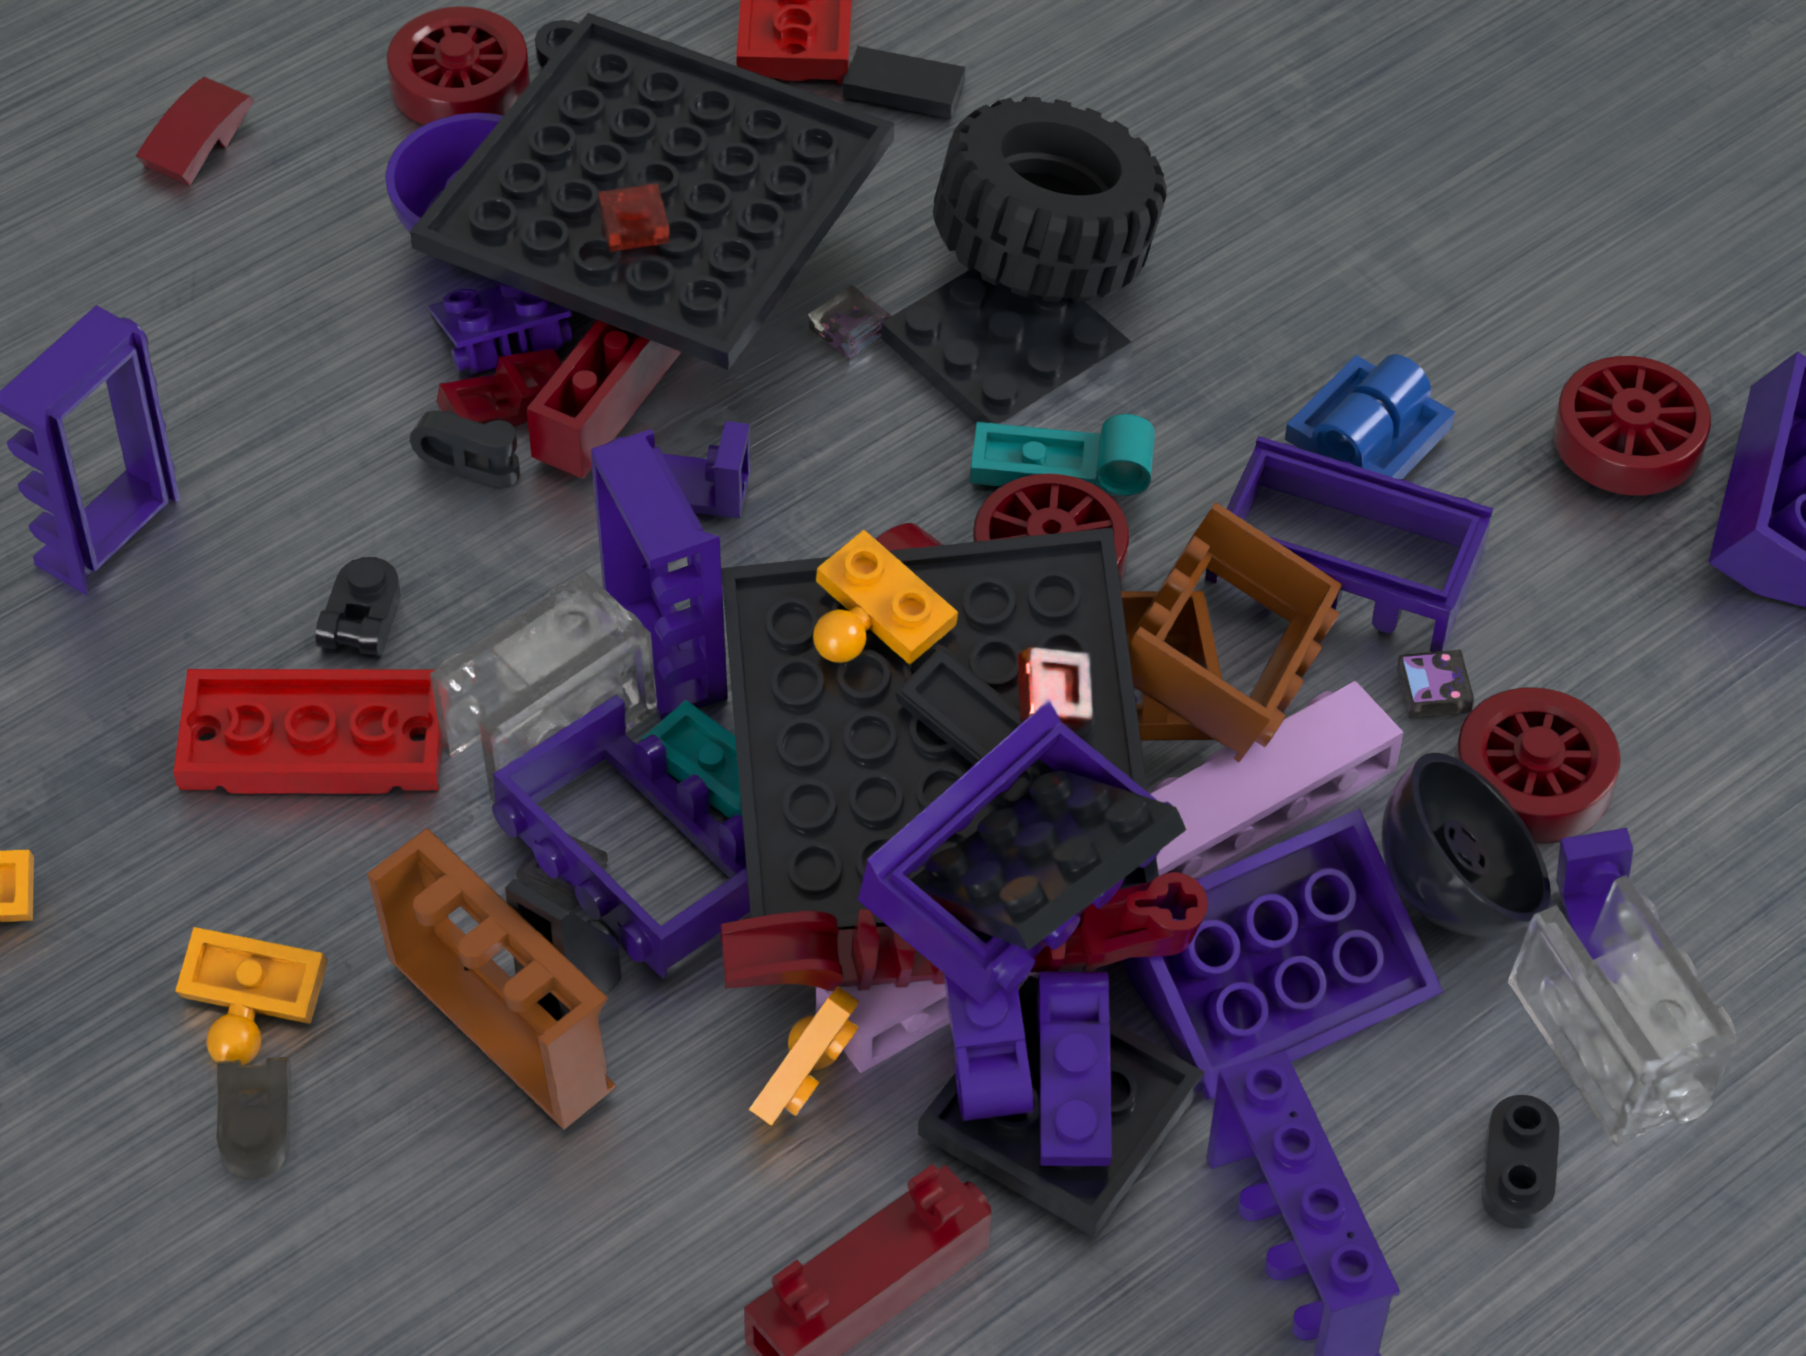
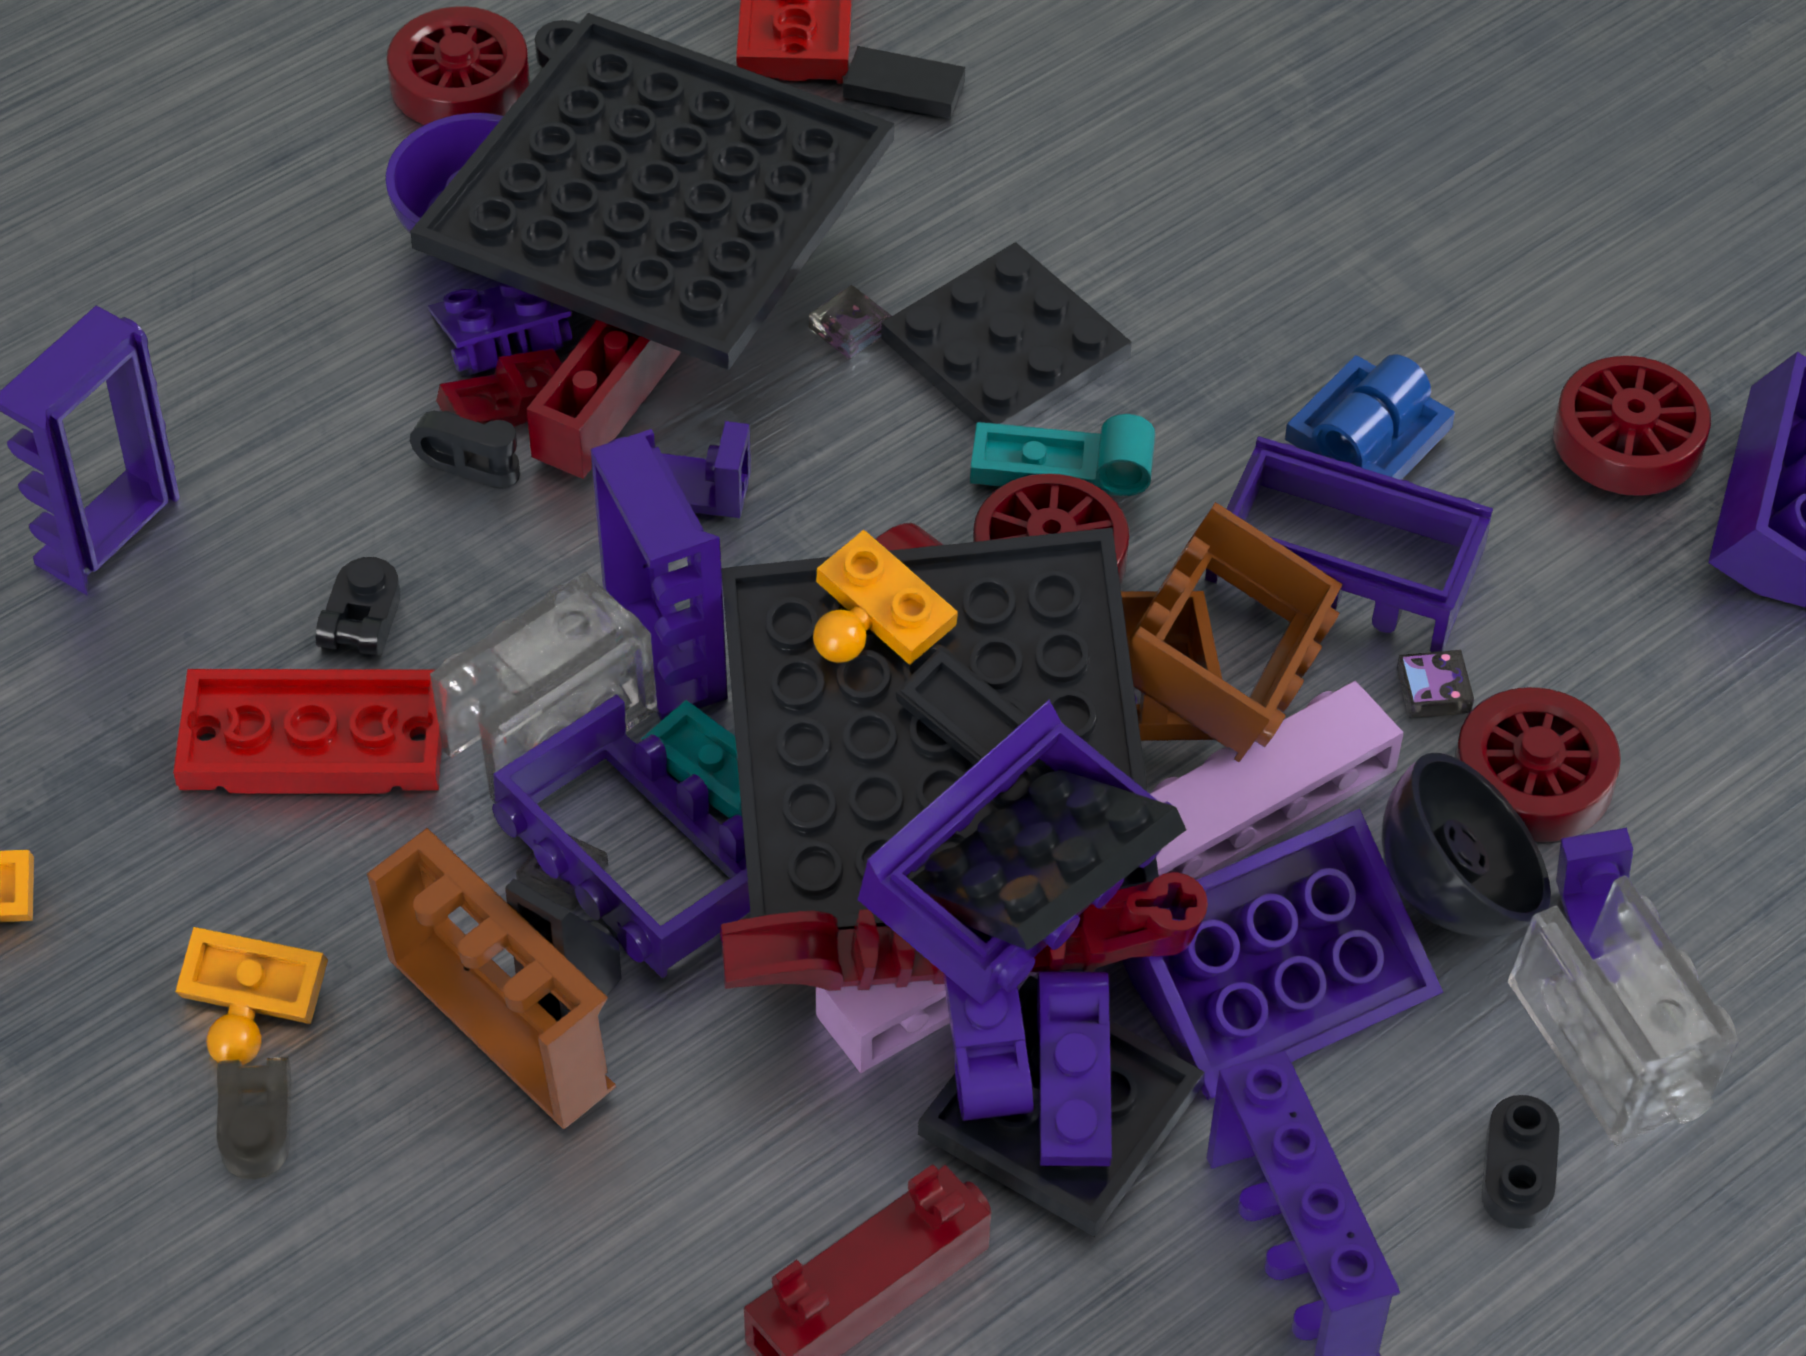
dark red slope [136,76,254,186] -> none
clear red plate [598,183,669,251] -> none
light orange plate [749,986,860,1126] -> none
black tyre [933,97,1167,303] -> none
clear red plate [1017,647,1092,725] -> none

